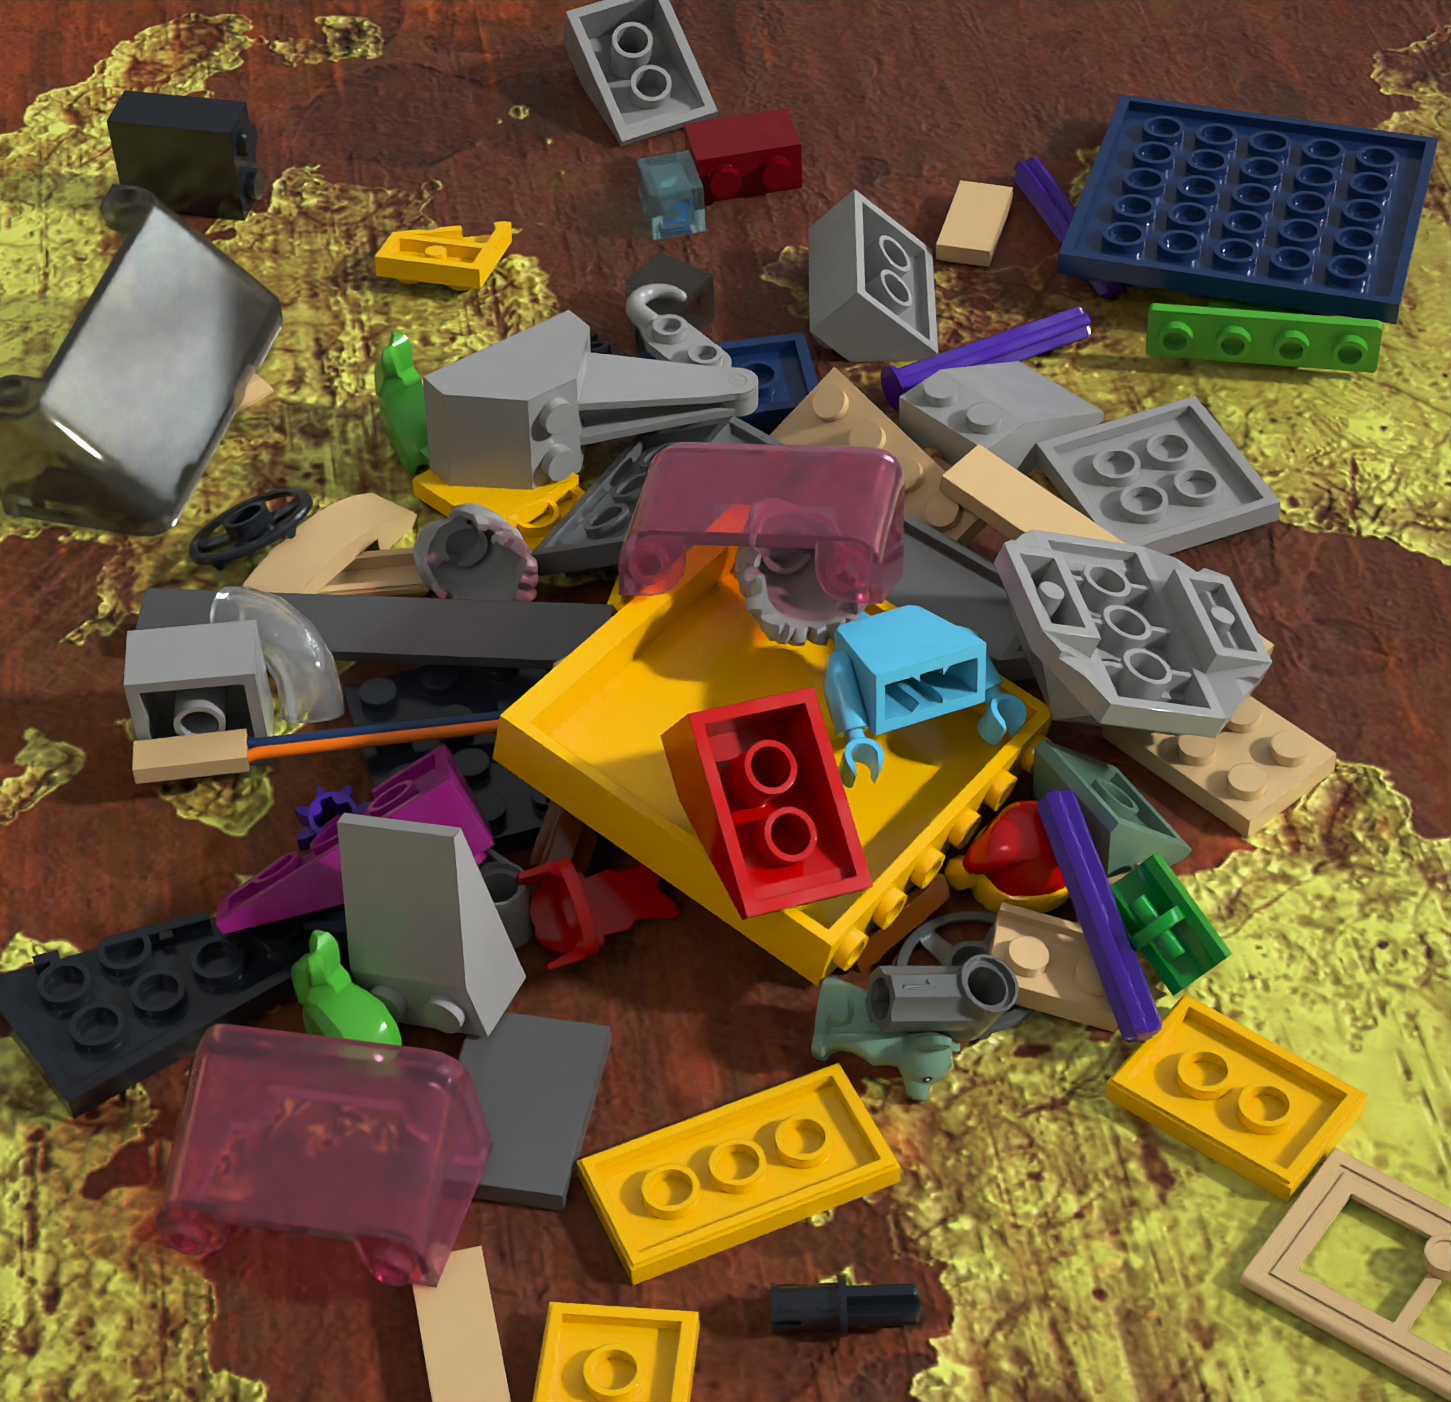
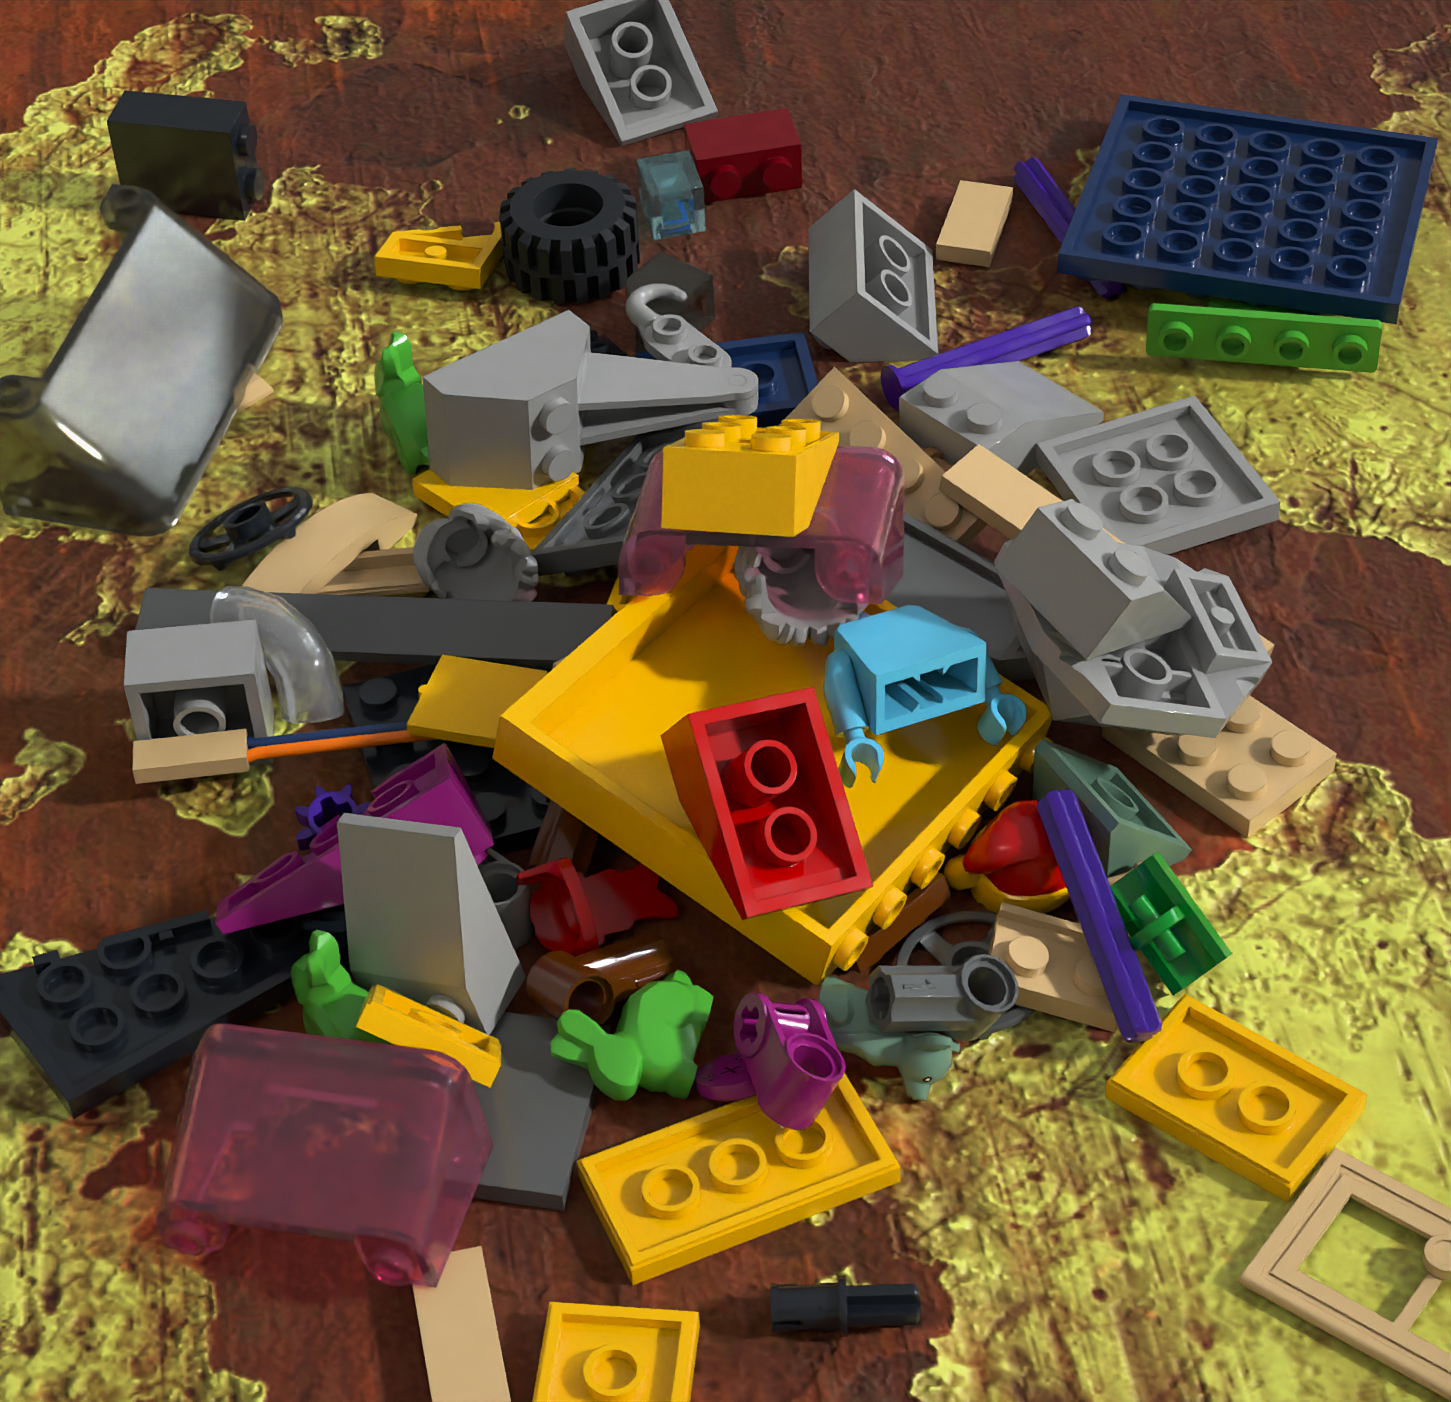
none -> yellow tile [356,984,501,1088]
none -> yellow piece [406,654,548,748]
none -> black tyre [499,168,640,304]
none -> reddish brown piece [526,932,675,1027]
none -> bright green animal [551,970,713,1101]
none -> yellow slope [661,415,839,537]
none -> magenta piece [694,1053,756,1102]
none -> magenta piece [734,992,846,1130]
none -> light grey slope [995,499,1193,660]

